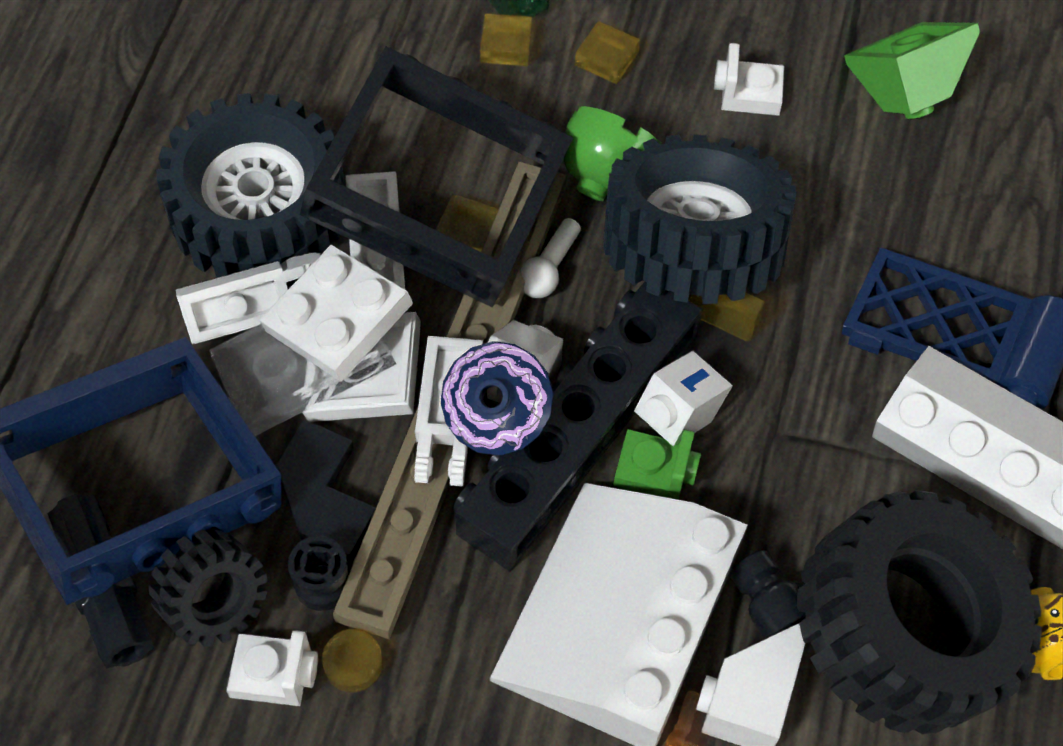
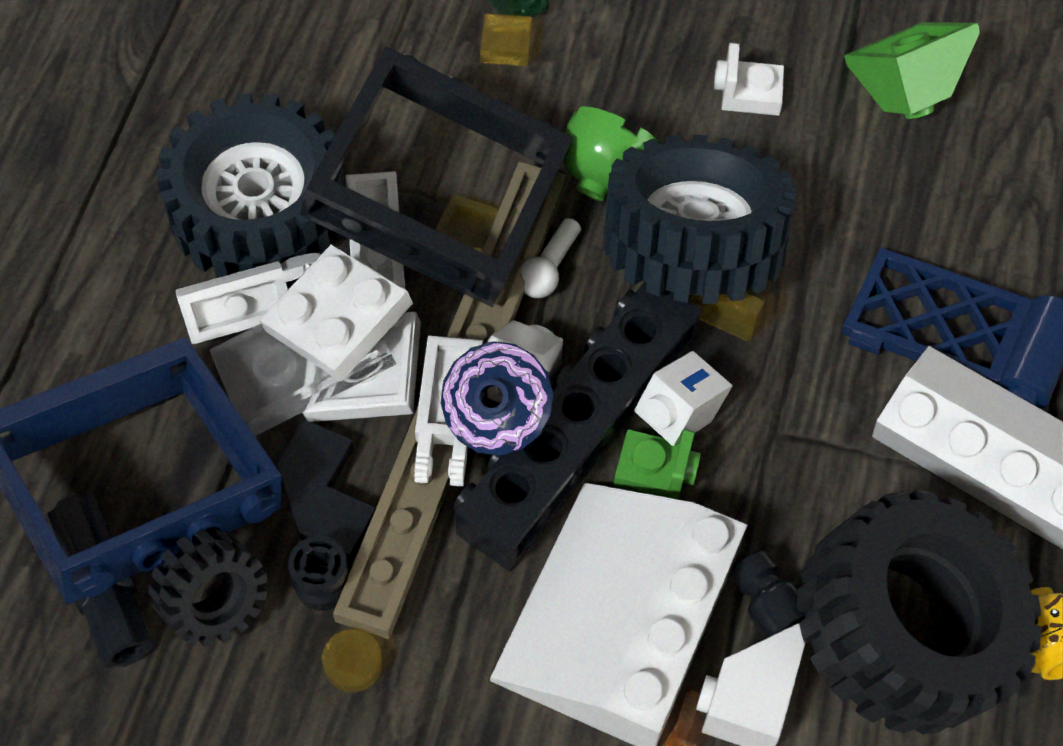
white bracket [226,630,318,706] -> none
clear yellow tile [575,21,640,84] -> none

